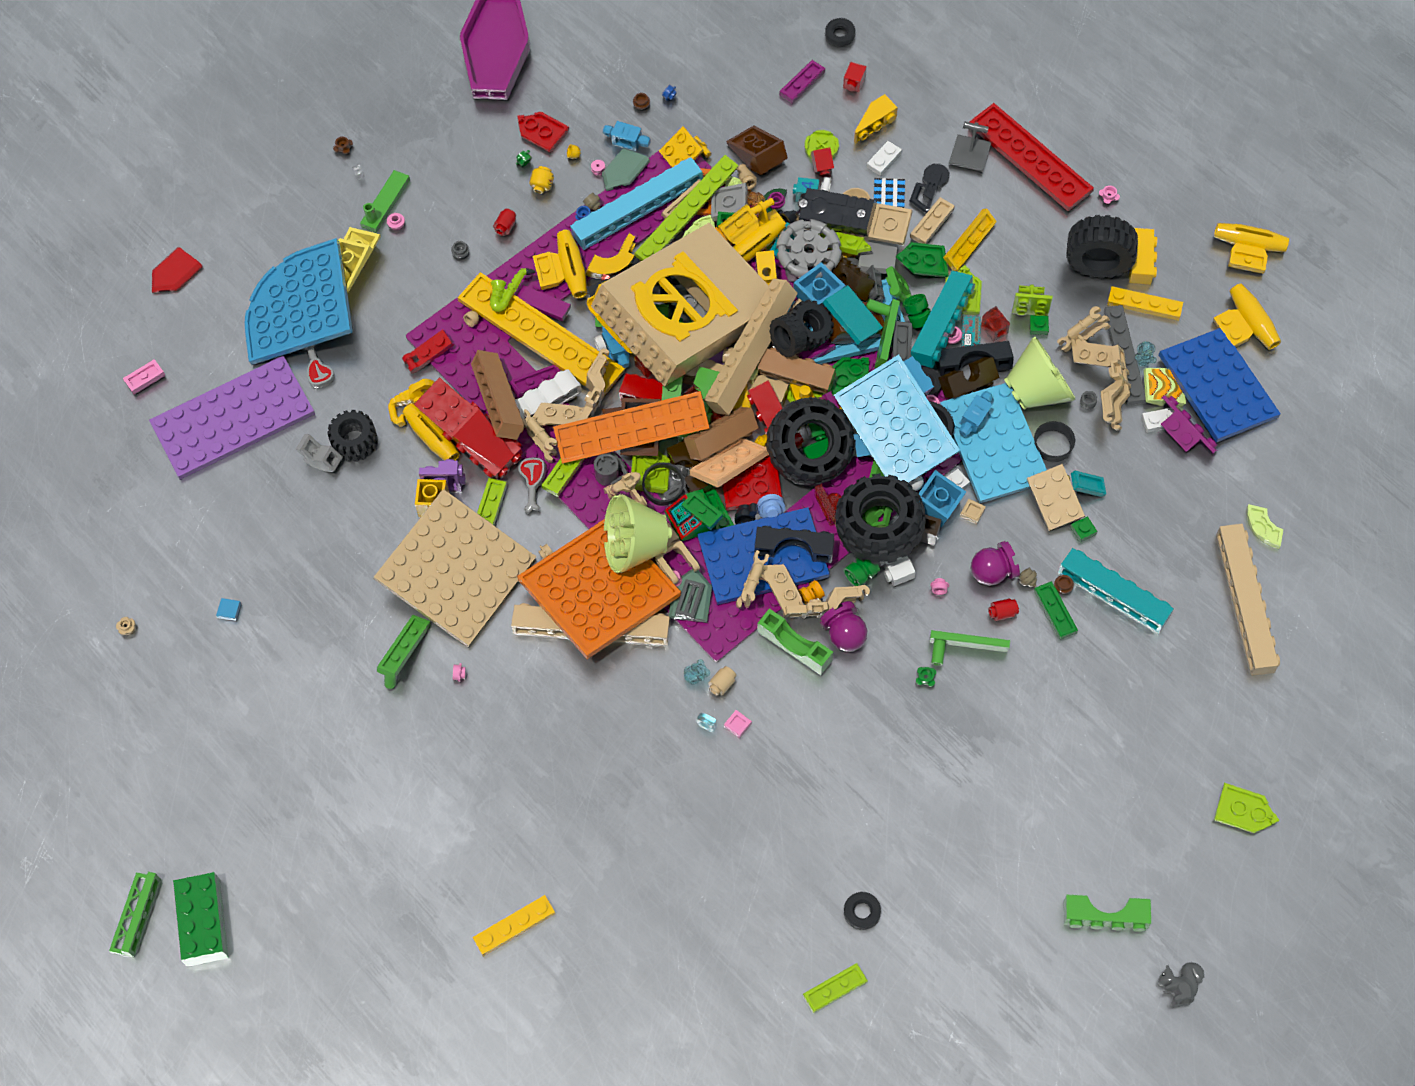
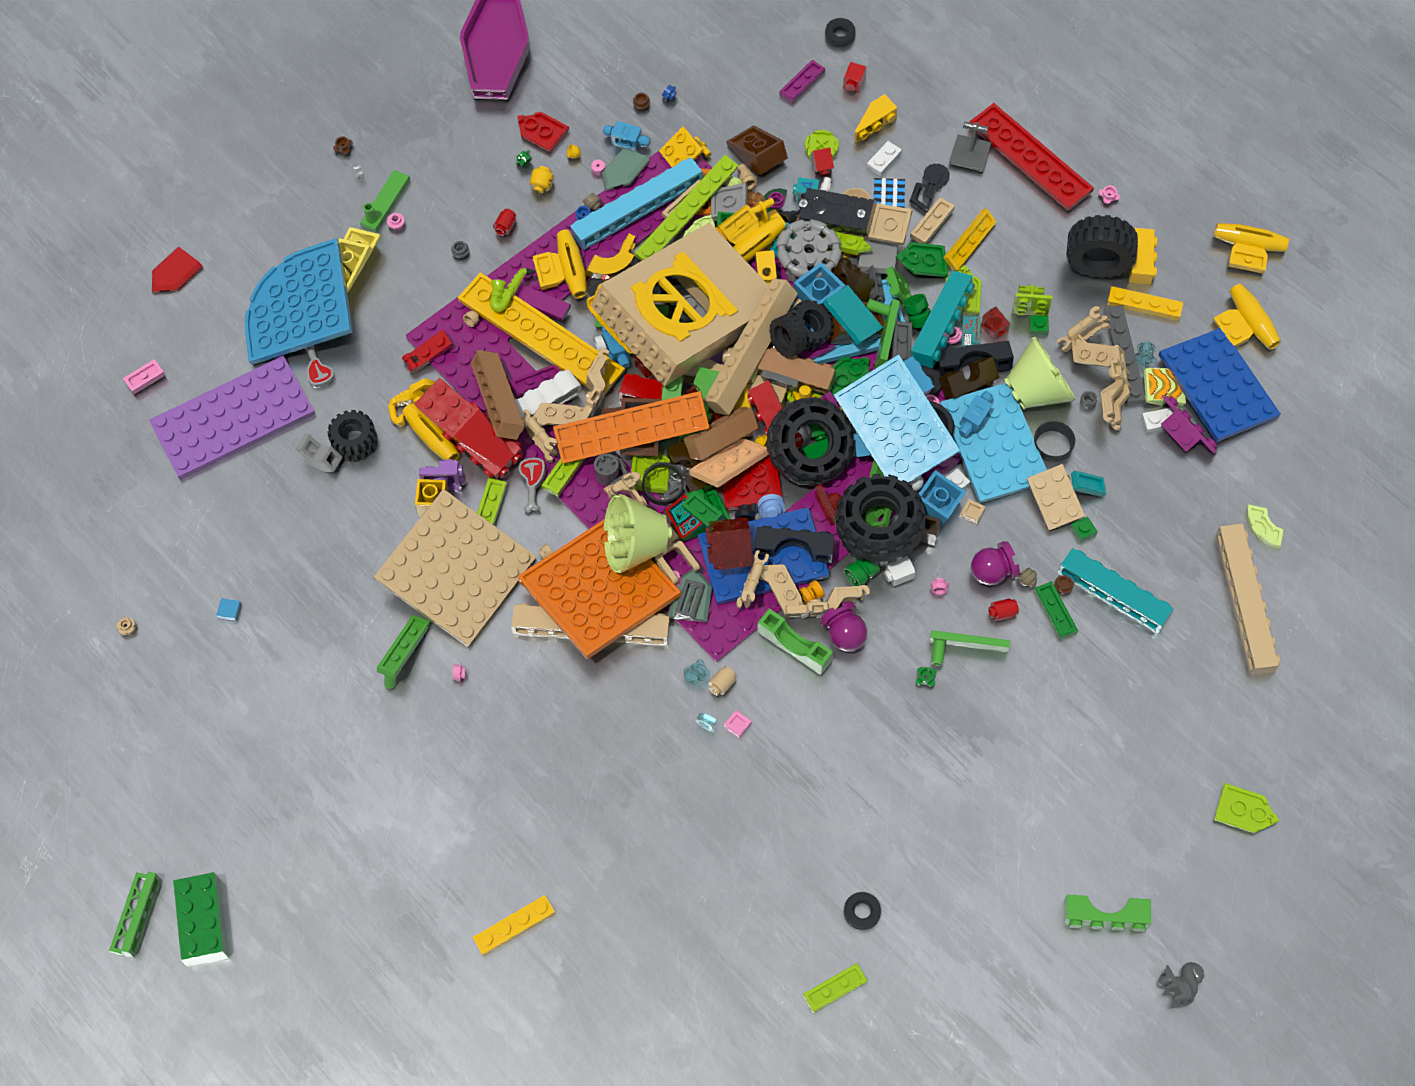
none -> clear red brick [705,518,753,570]
none -> dark grey tile [761,369,800,392]

